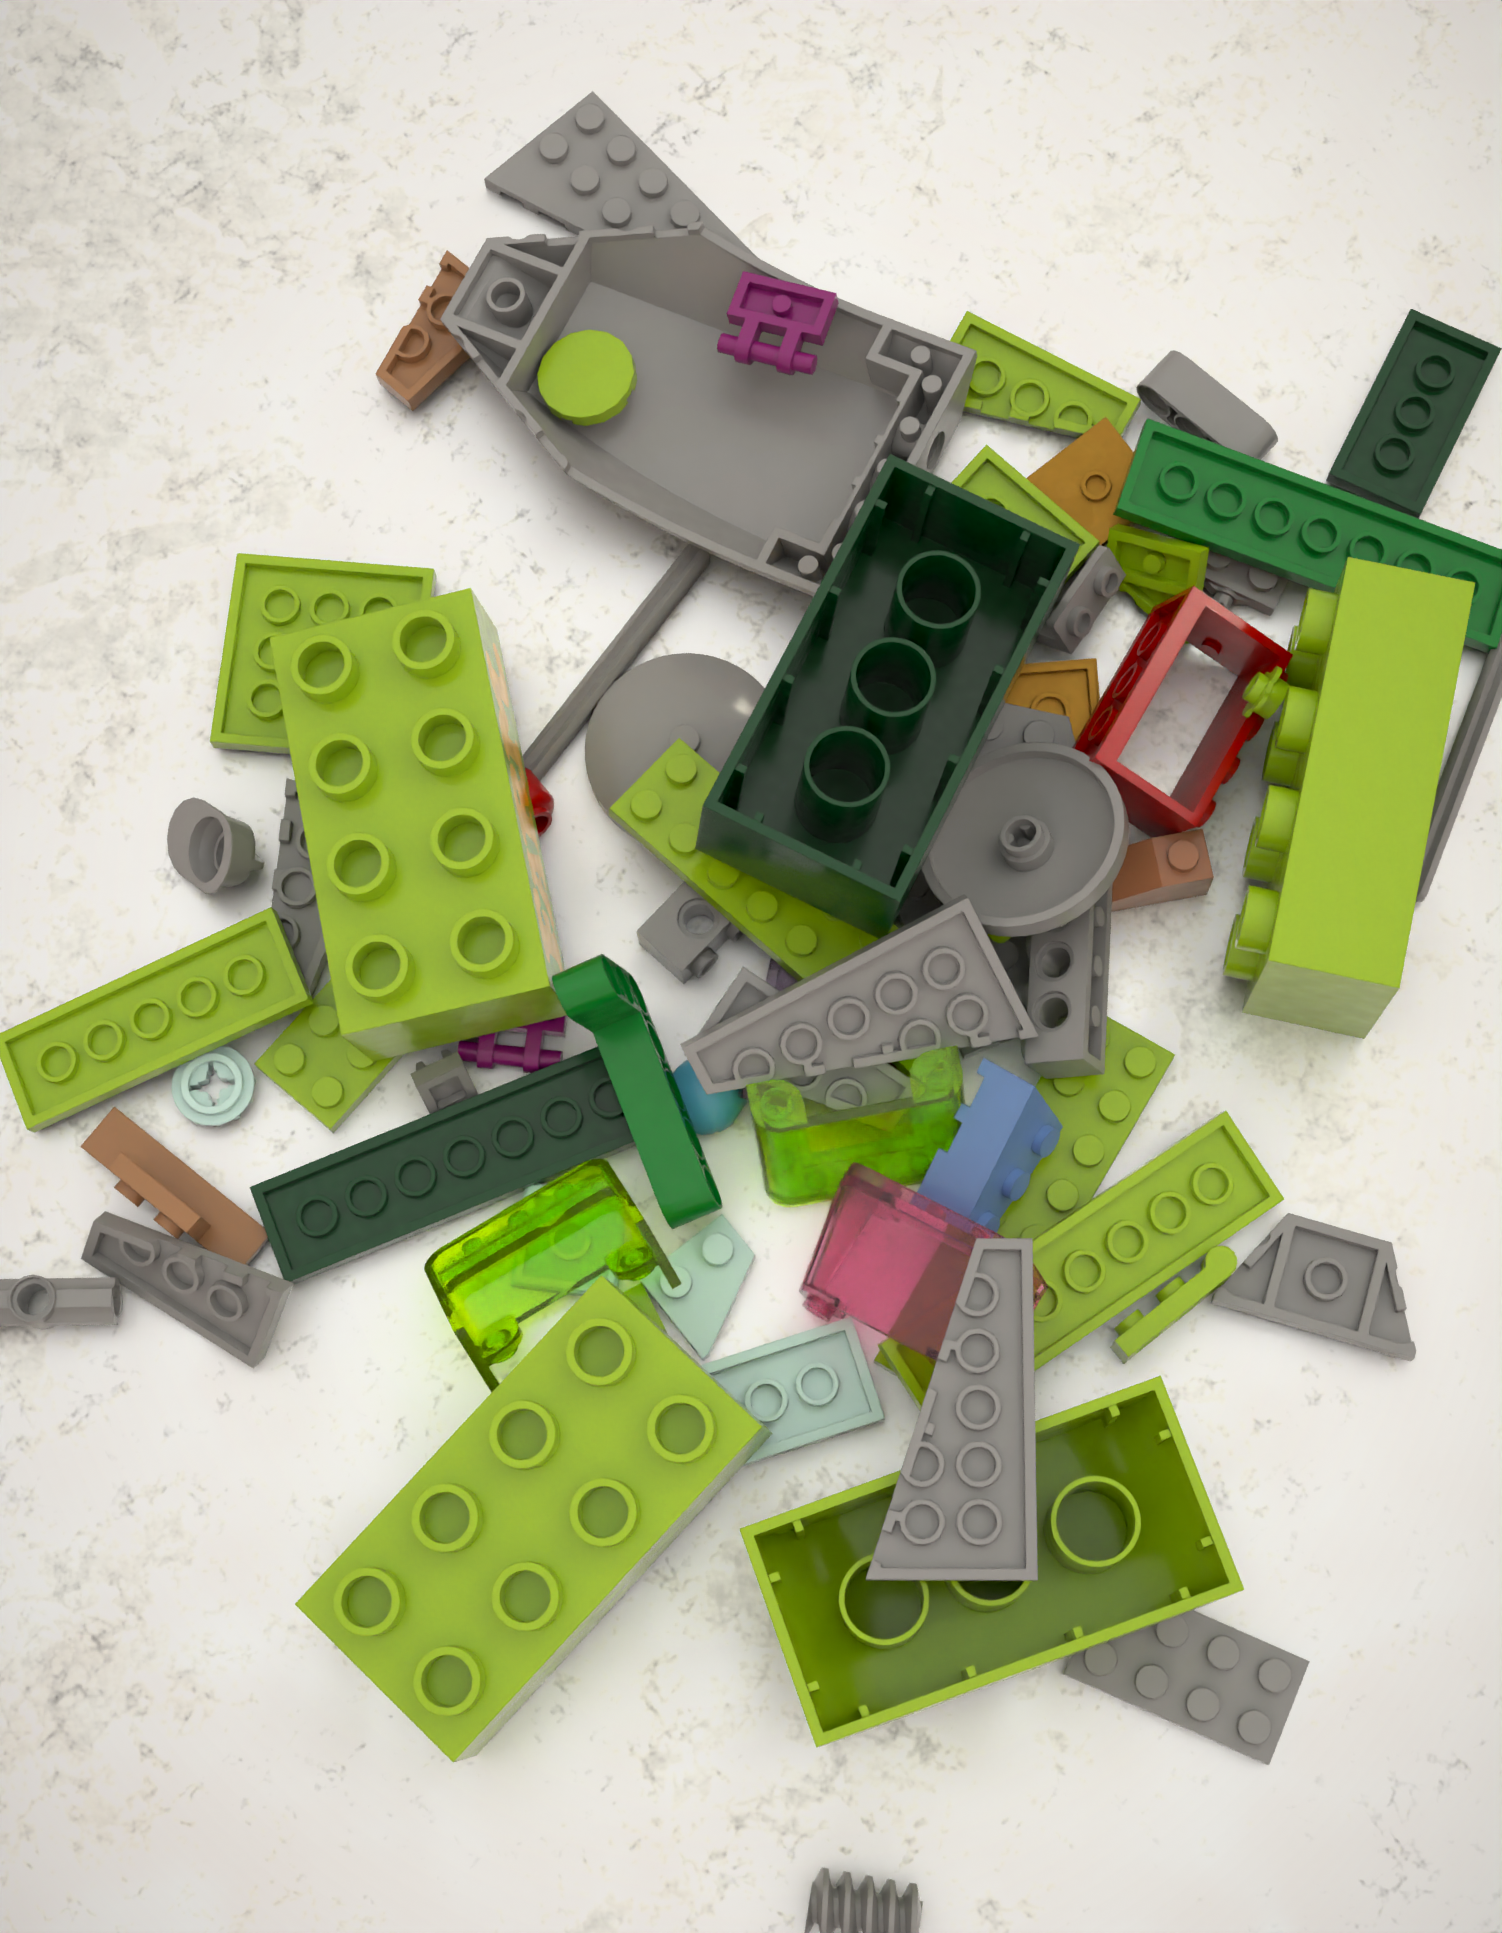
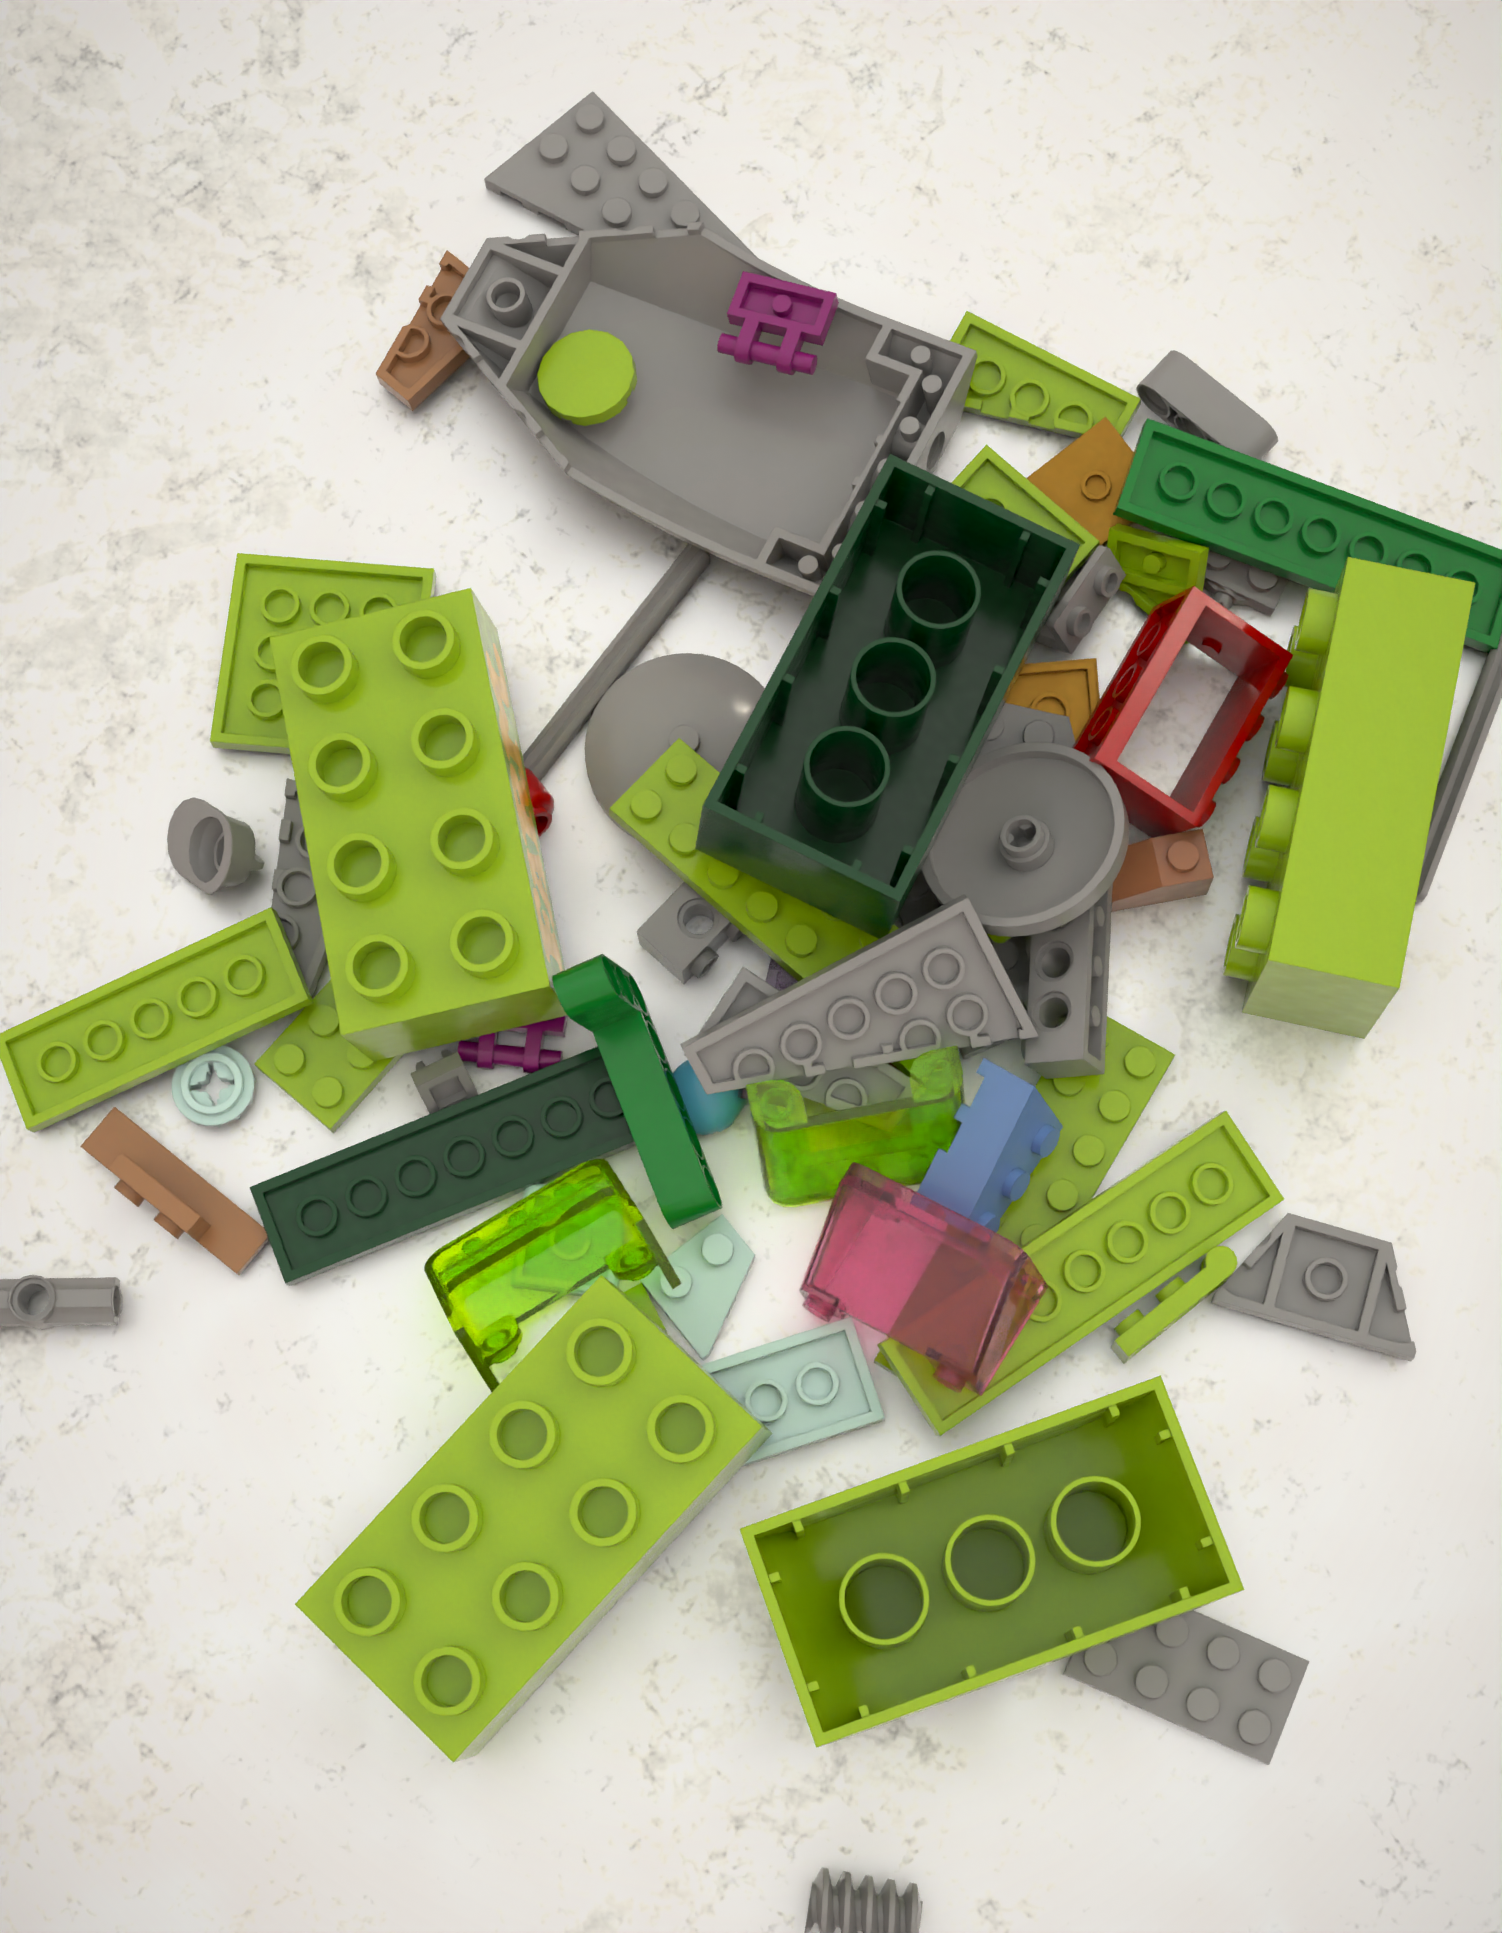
light grey wing [81,1211,293,1369] -> none
light grey wing [865,1238,1038,1581] -> none
lime plate [1242,666,1289,720] -> none
dark green plate [1326,309,1502,519] -> none

